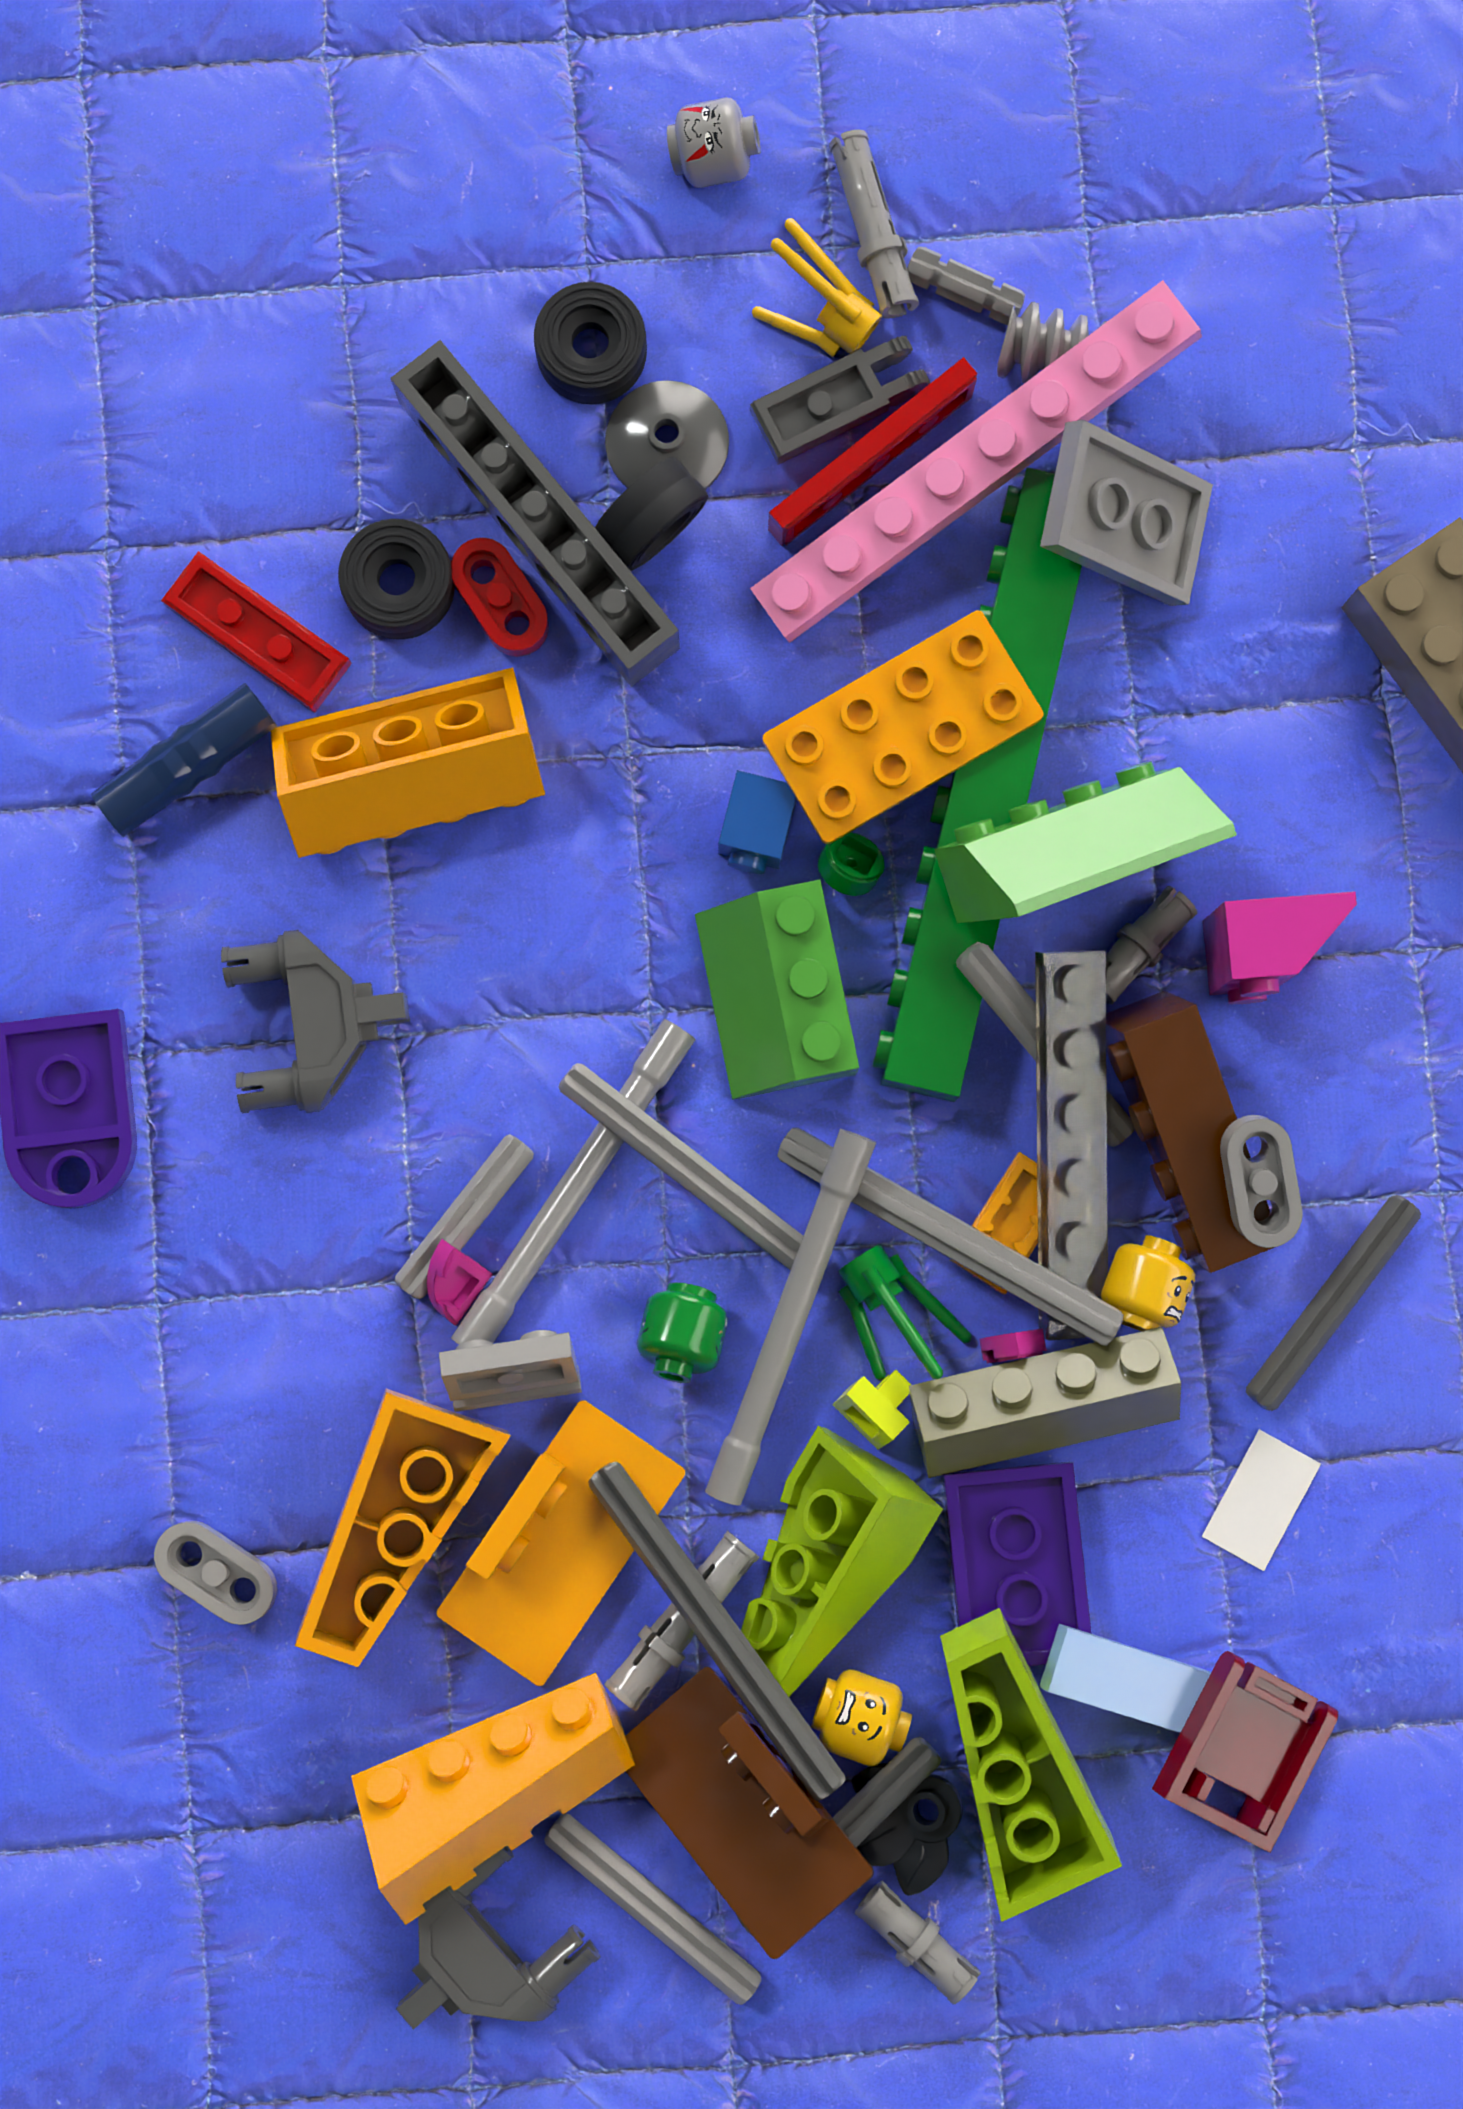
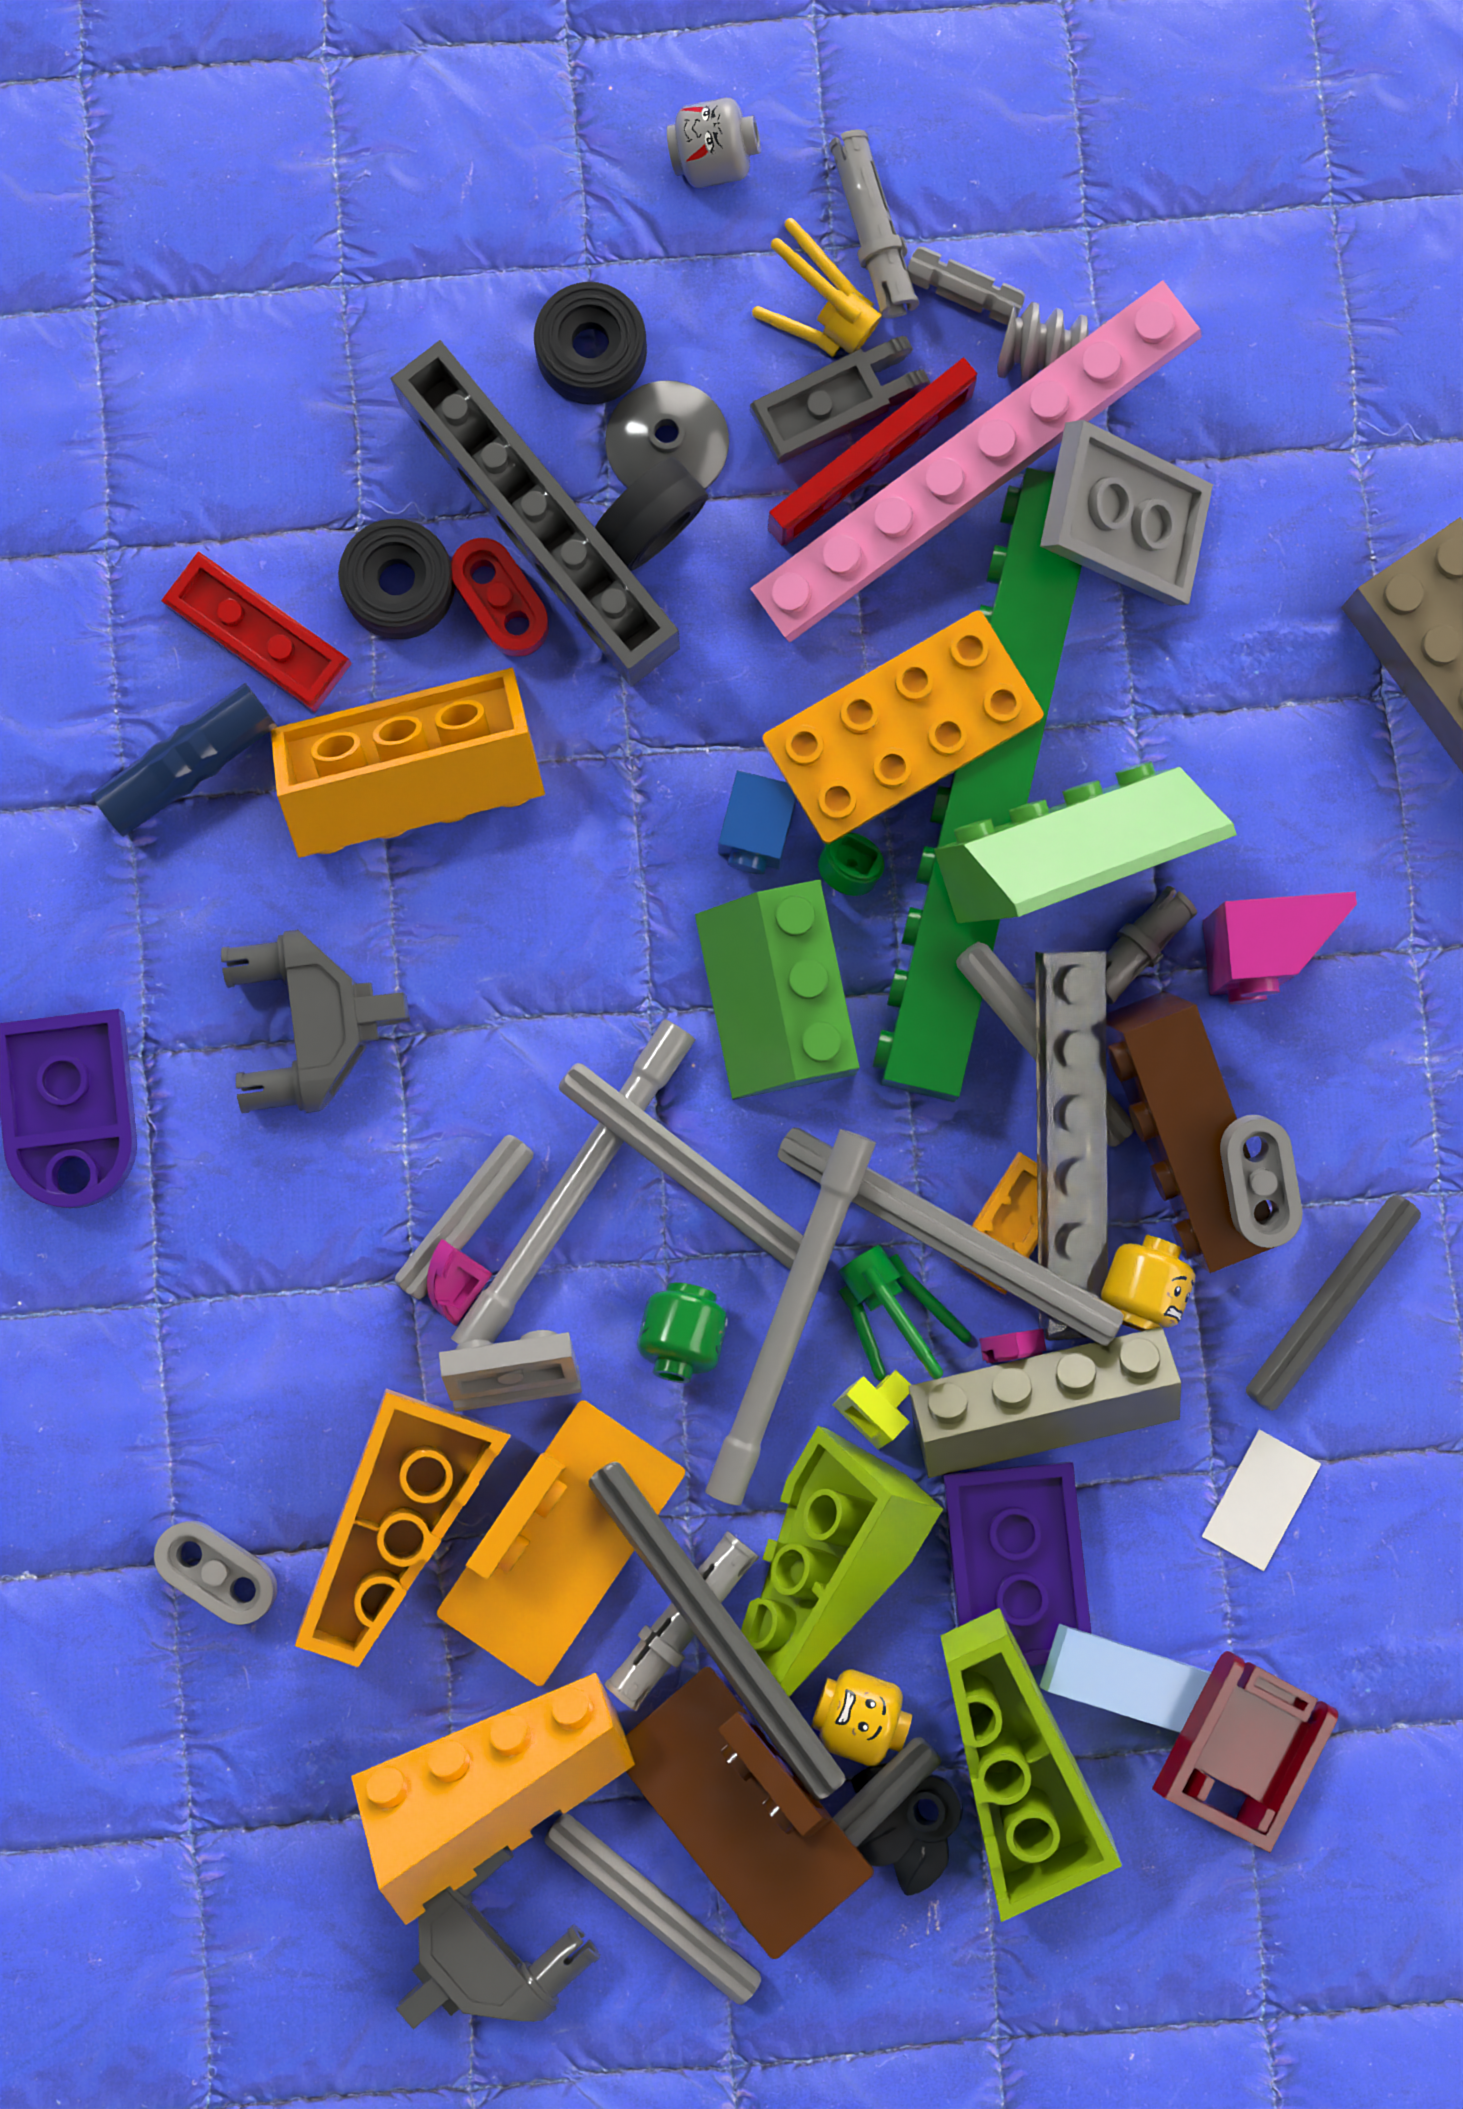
light grey pin [855,1880,981,2004] -> none

